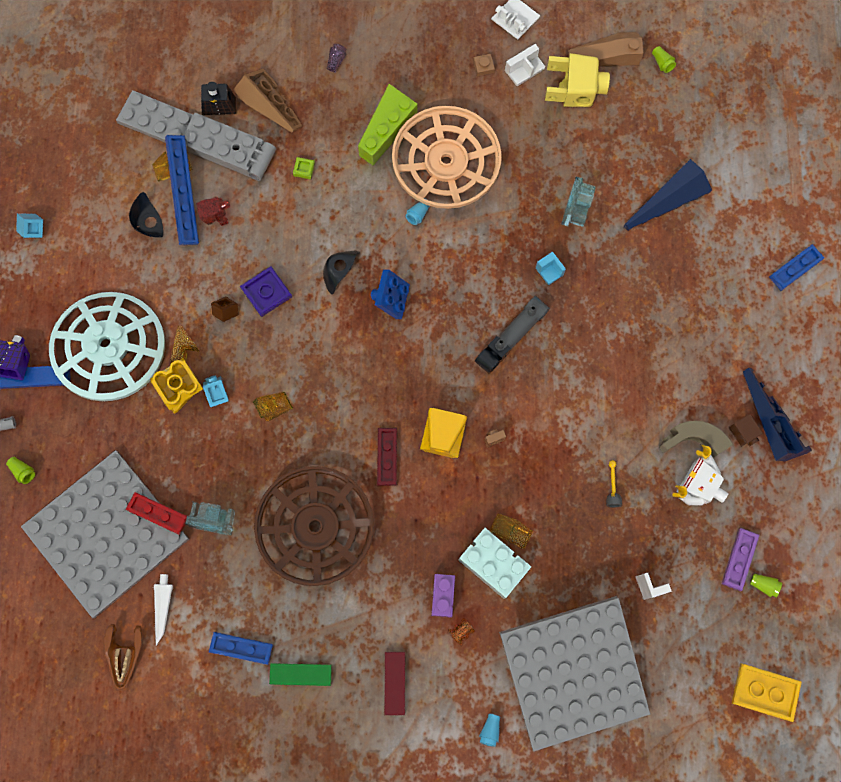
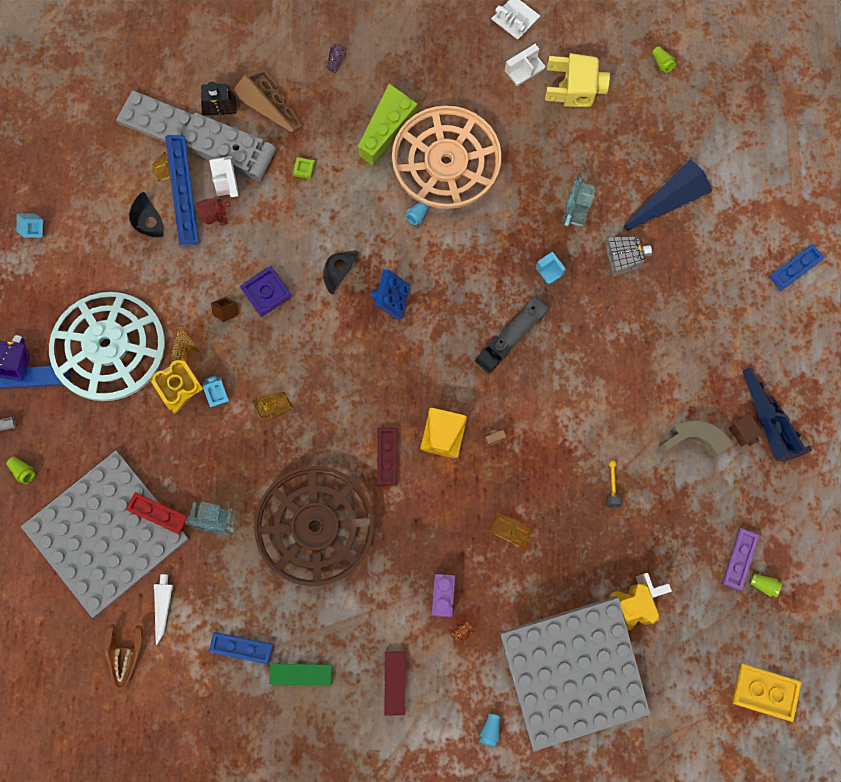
light aqua piece [459,528,531,599] -> none
medium nougat plate [473,54,495,76] -> none
medium nougat wedge [568,32,643,66] -> none
white torso [672,445,728,505] -> none
none -> white panel [210,156,239,197]
none -> light grey torso [605,237,652,277]
none -> yellow piece [609,583,659,631]

